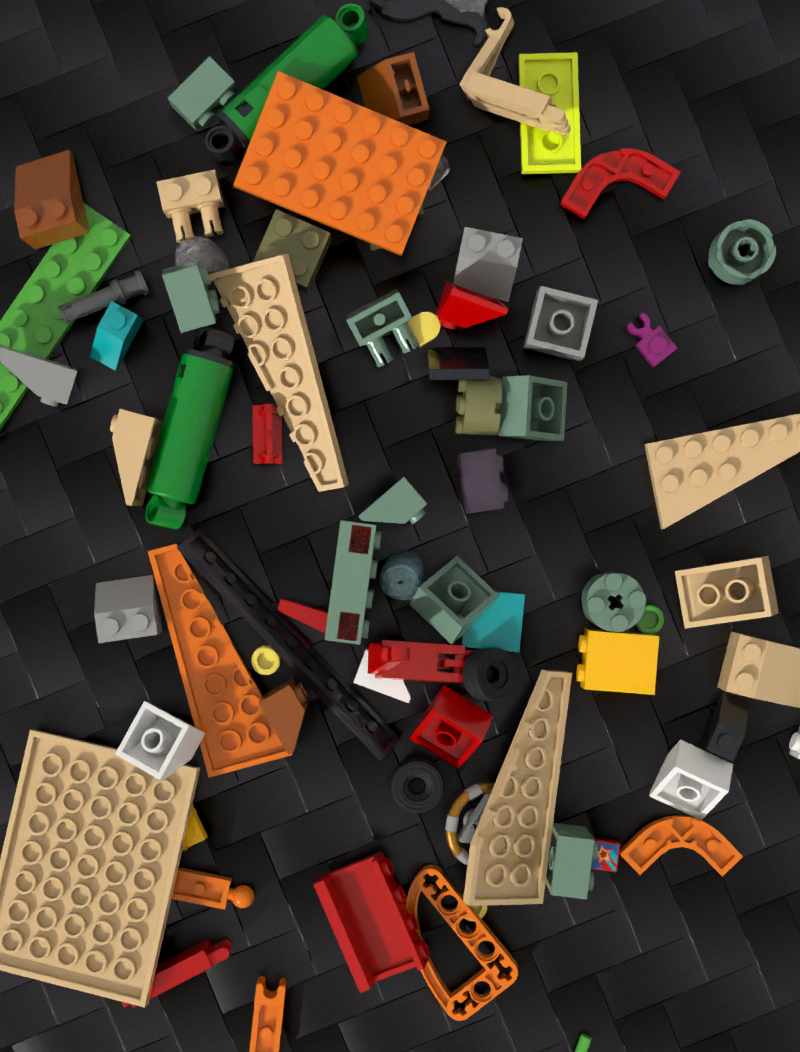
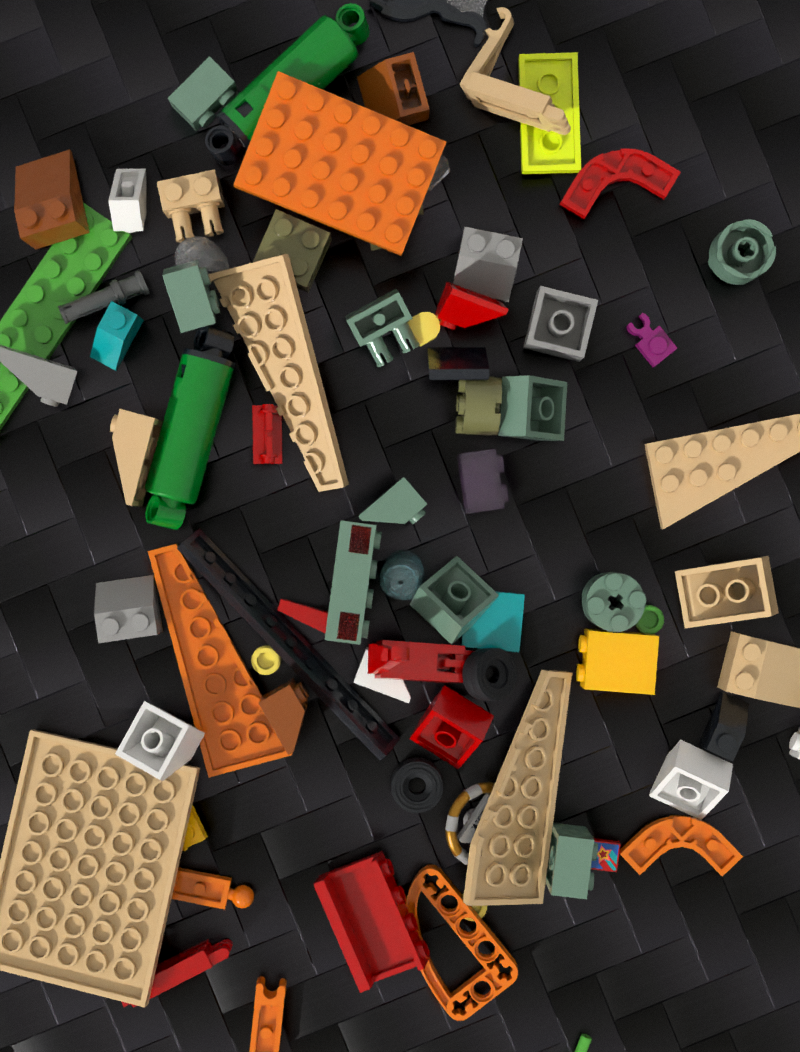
none -> white slope [108,169,147,233]

